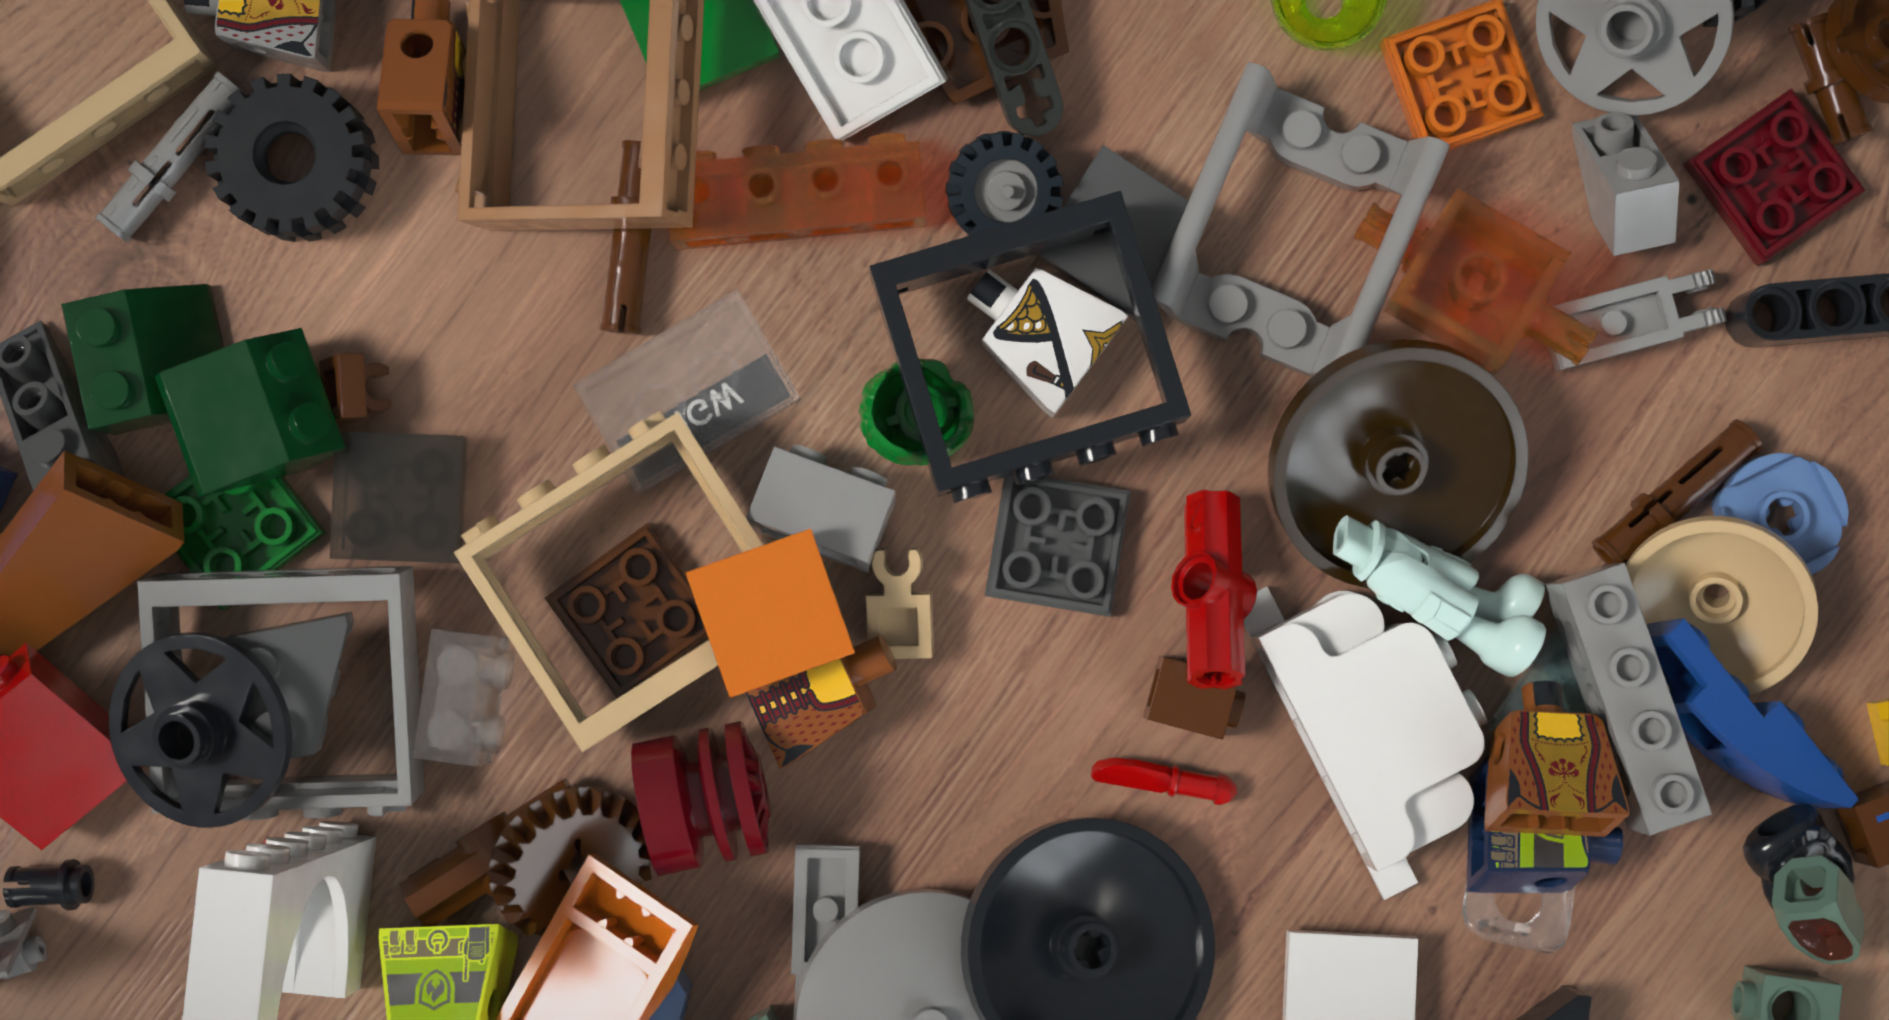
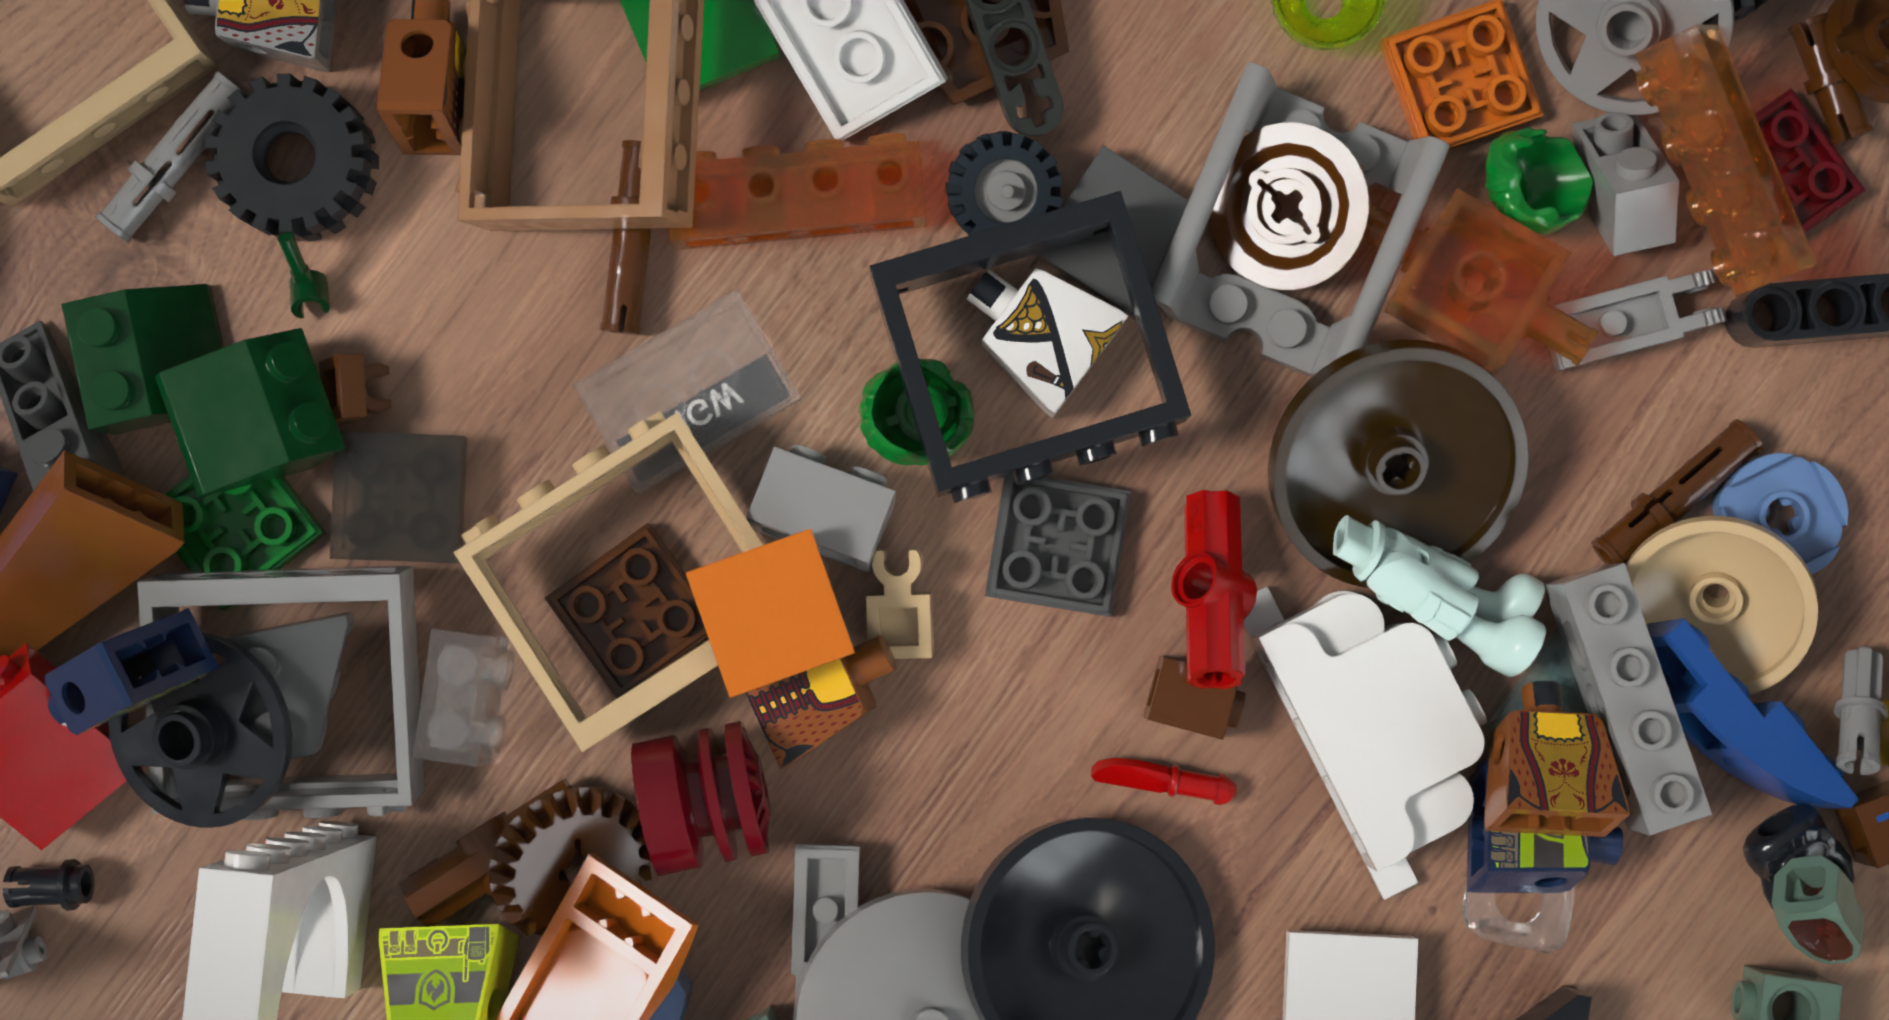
none -> dark blue torso [45,608,219,736]
none -> dark green hand [278,232,330,319]
none -> gear [1208,122,1372,290]
none -> green hair [1485,127,1594,236]
none -> clear orange brick [1636,25,1817,297]
none -> light grey axle [1834,646,1889,775]

